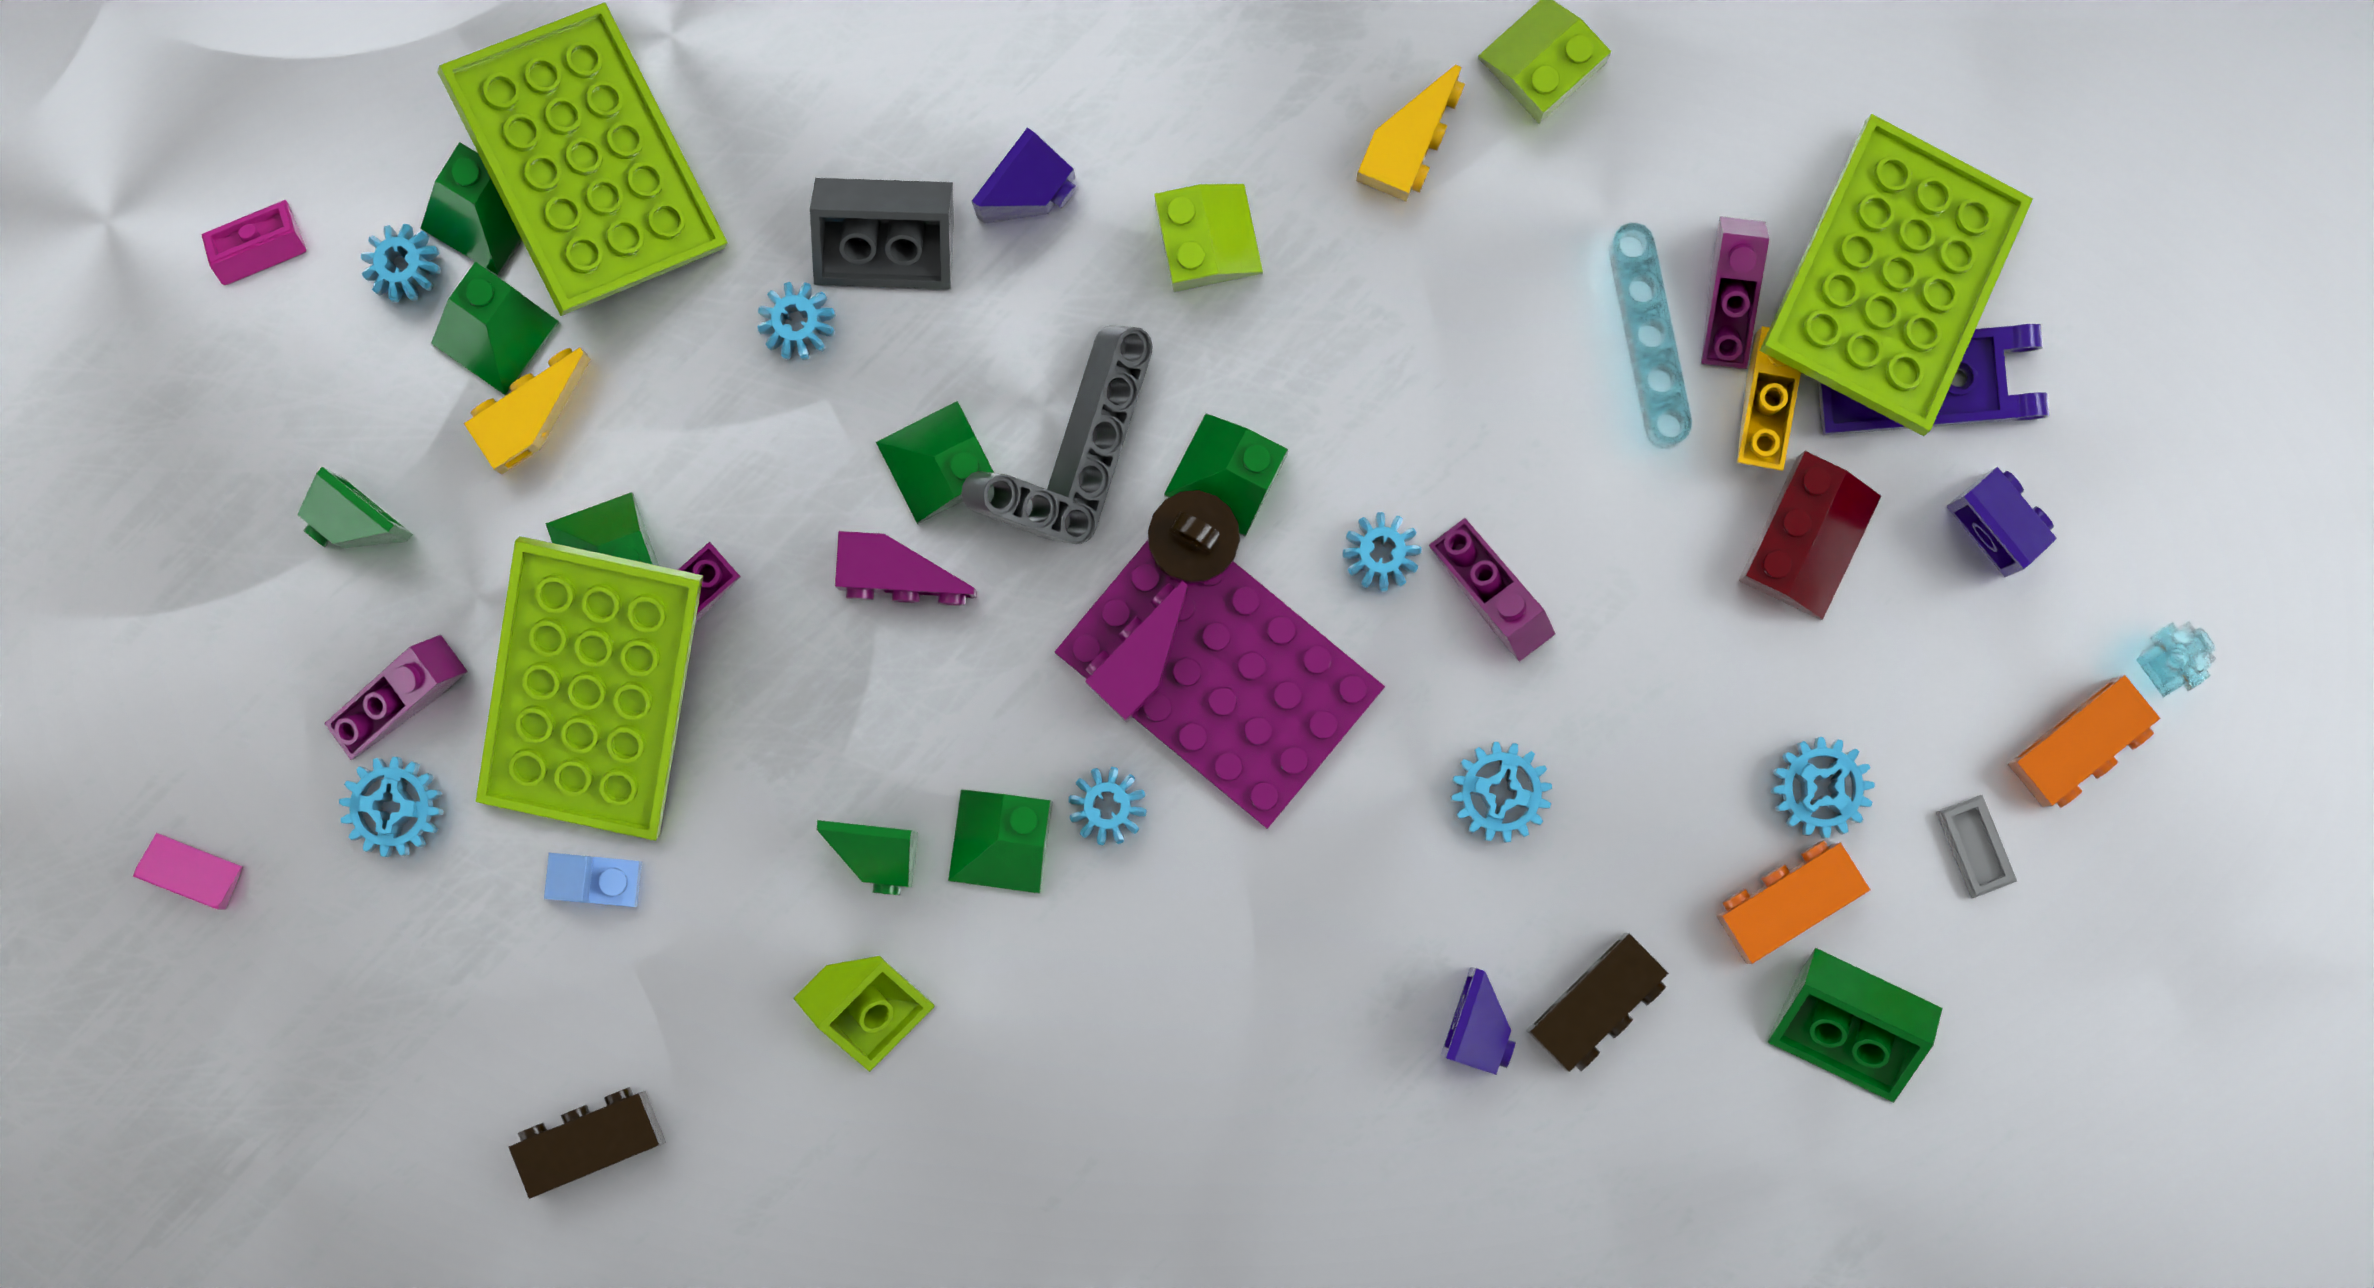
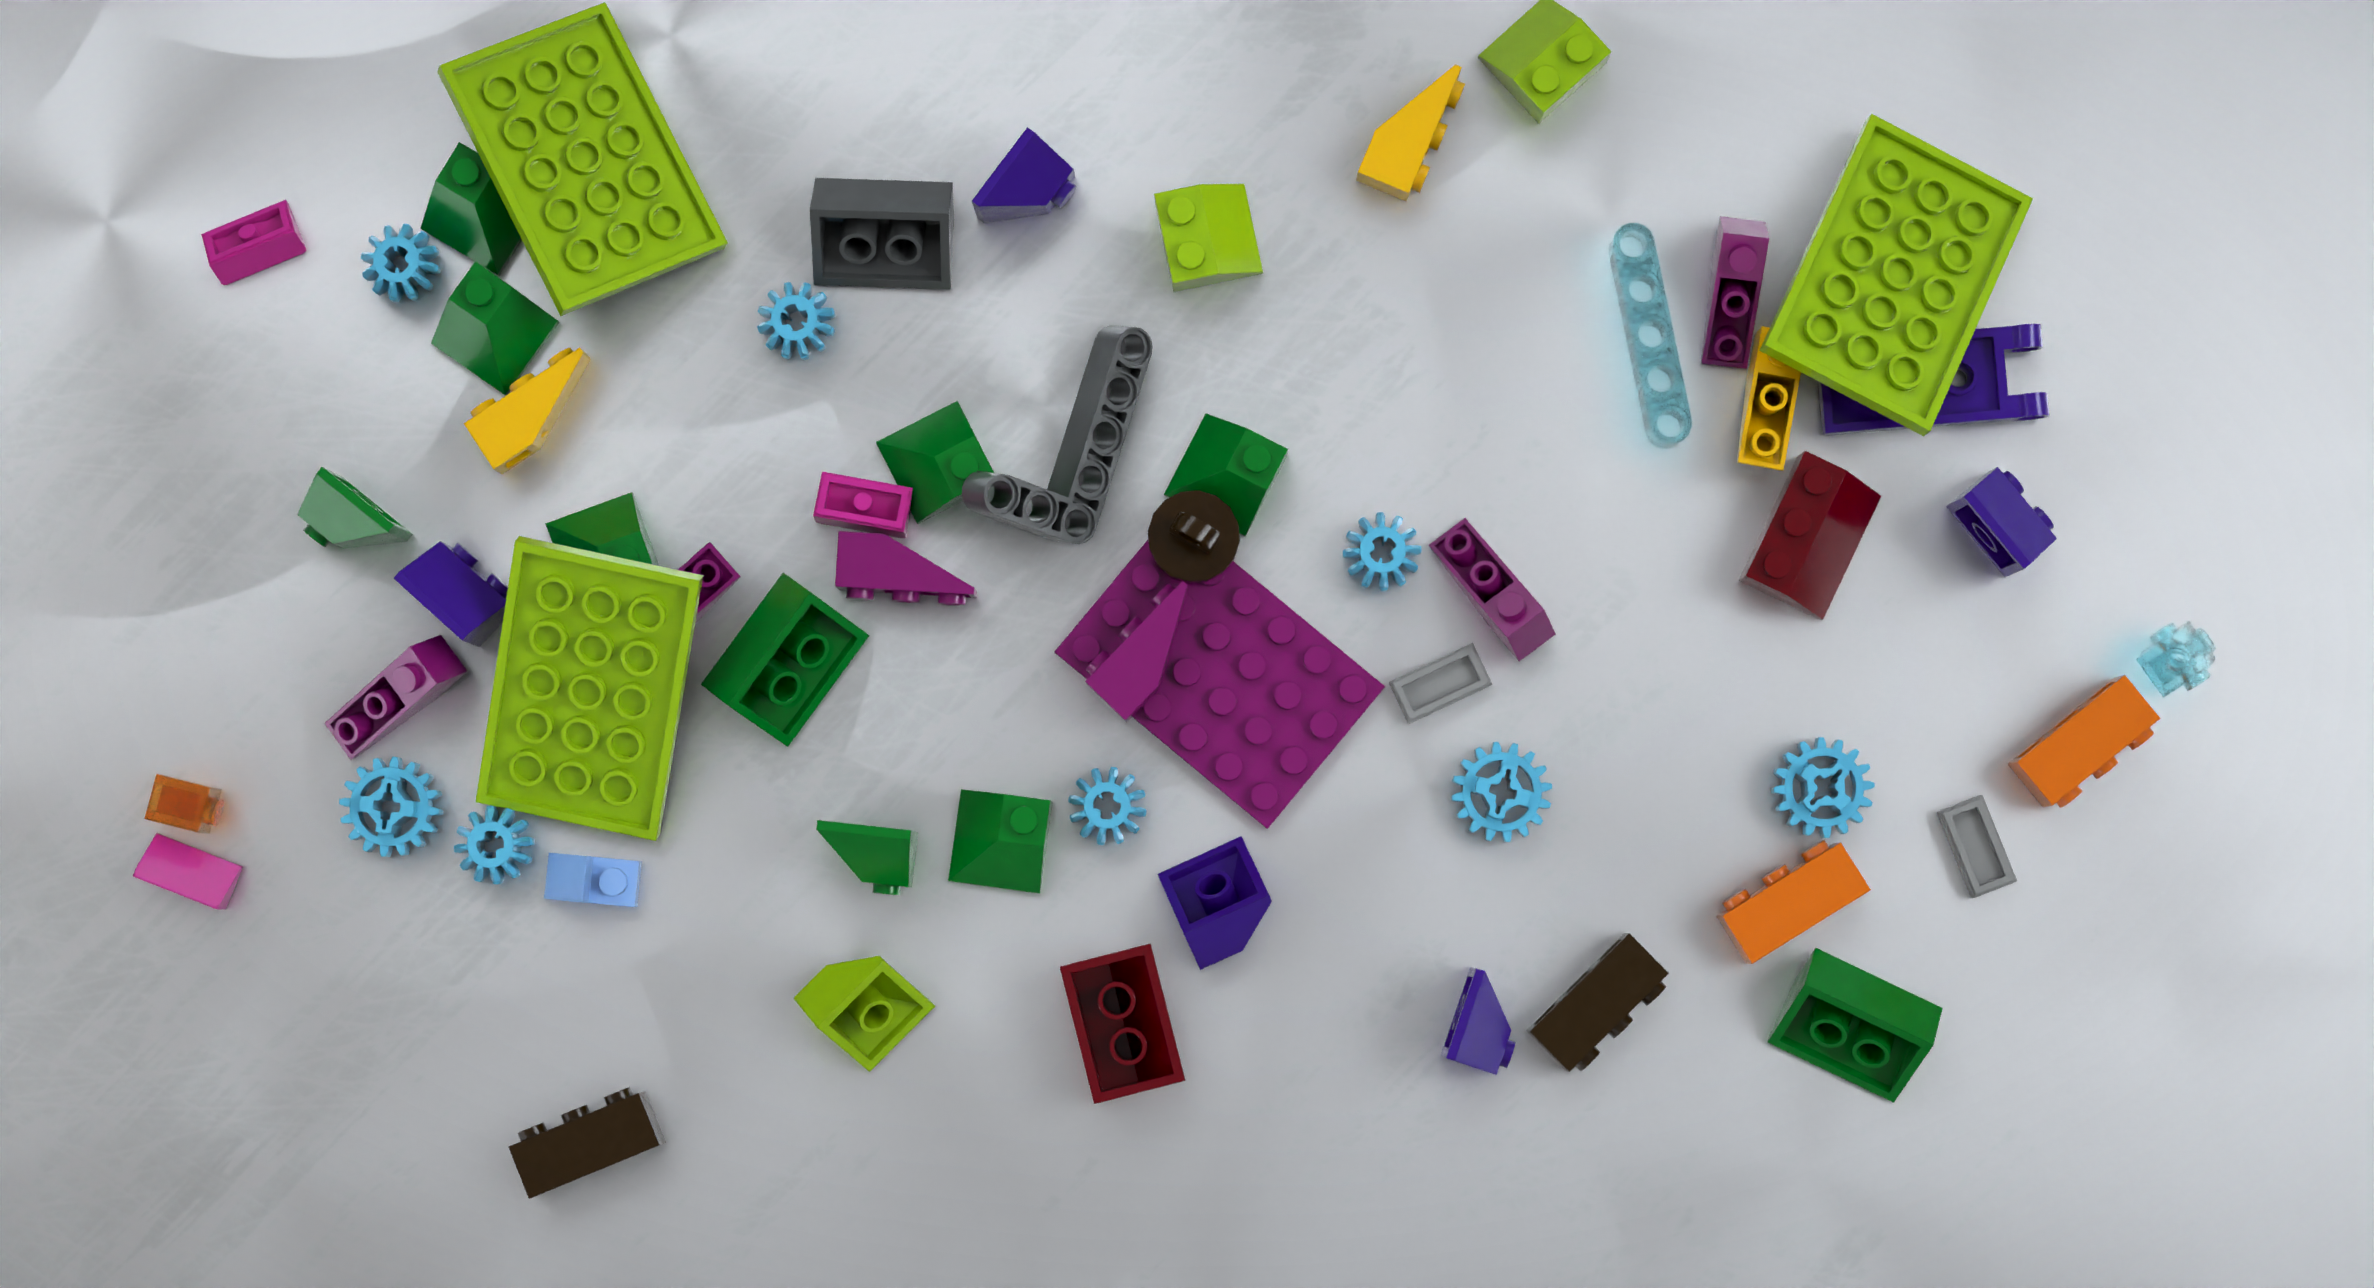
none -> clear orange brick [144,774,224,834]
none -> dark purple slope [393,541,508,647]
none -> medium azure gear [454,806,535,885]
none -> green slope [701,573,870,747]
none -> dark pink slope [813,472,913,539]
none -> dark red slope [1060,943,1186,1104]
none -> dark purple slope [1157,836,1272,970]
none -> light grey tile [1389,643,1492,724]

